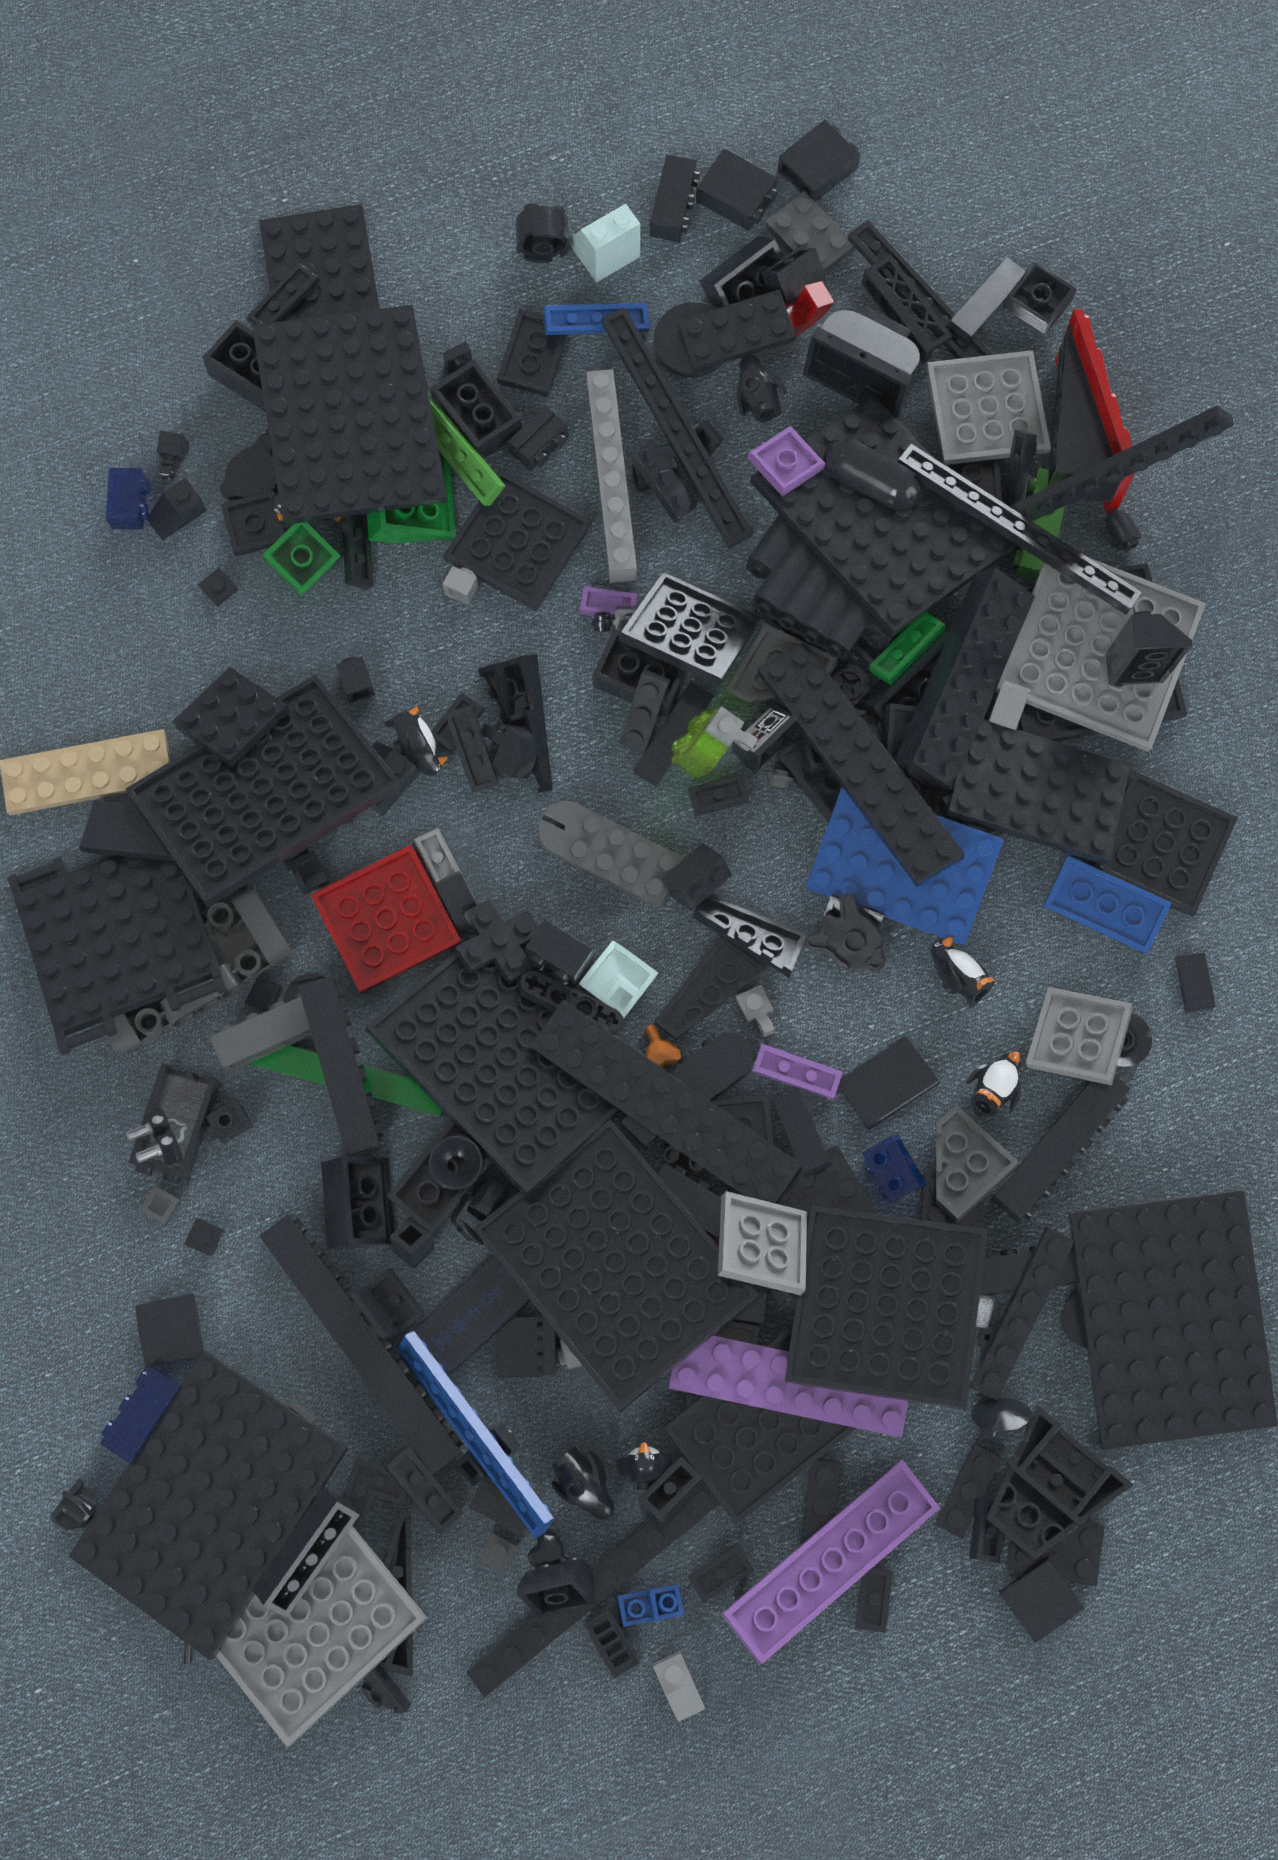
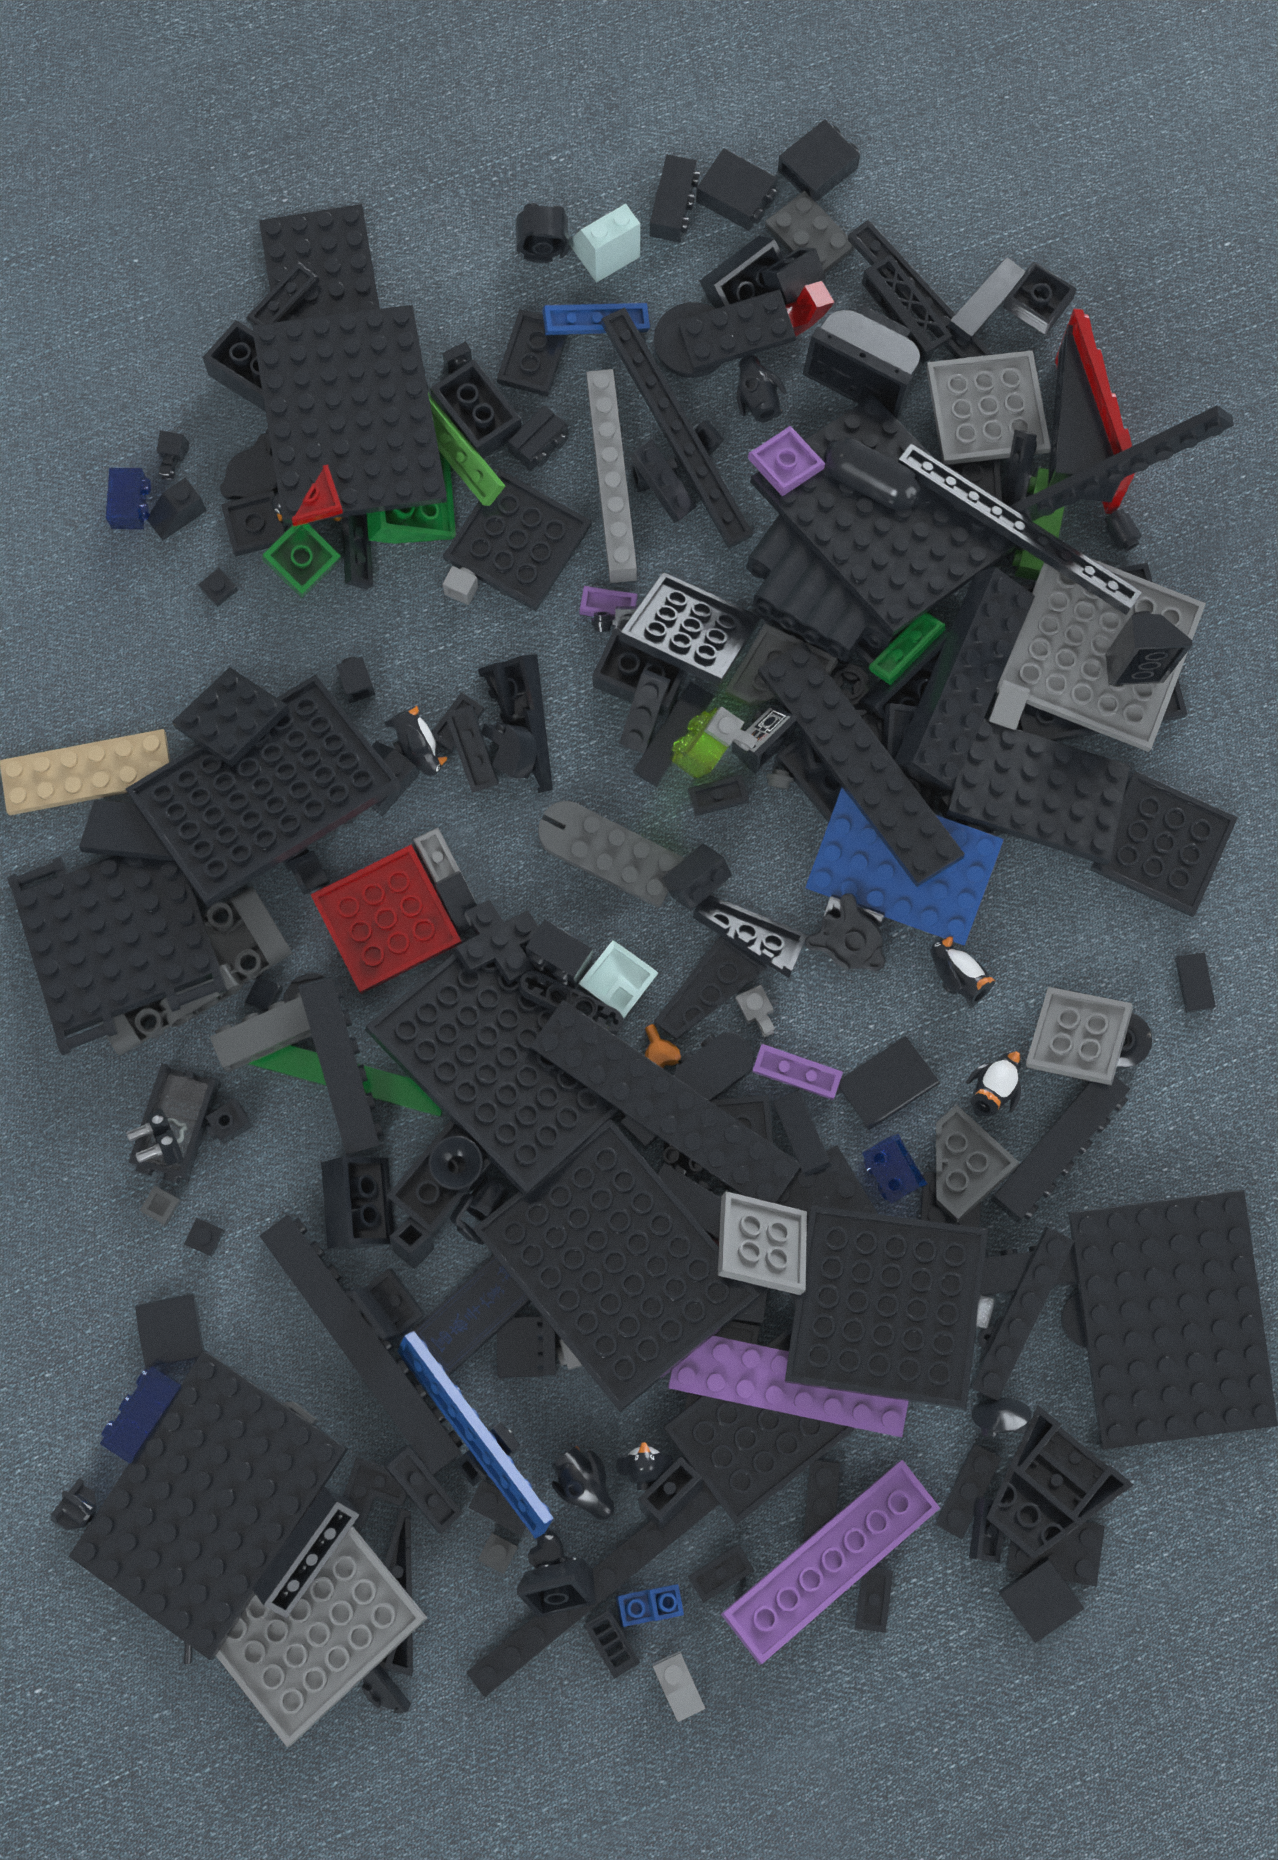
blue plate [1043,856,1171,954] -> none
none -> red tile [292,464,343,527]

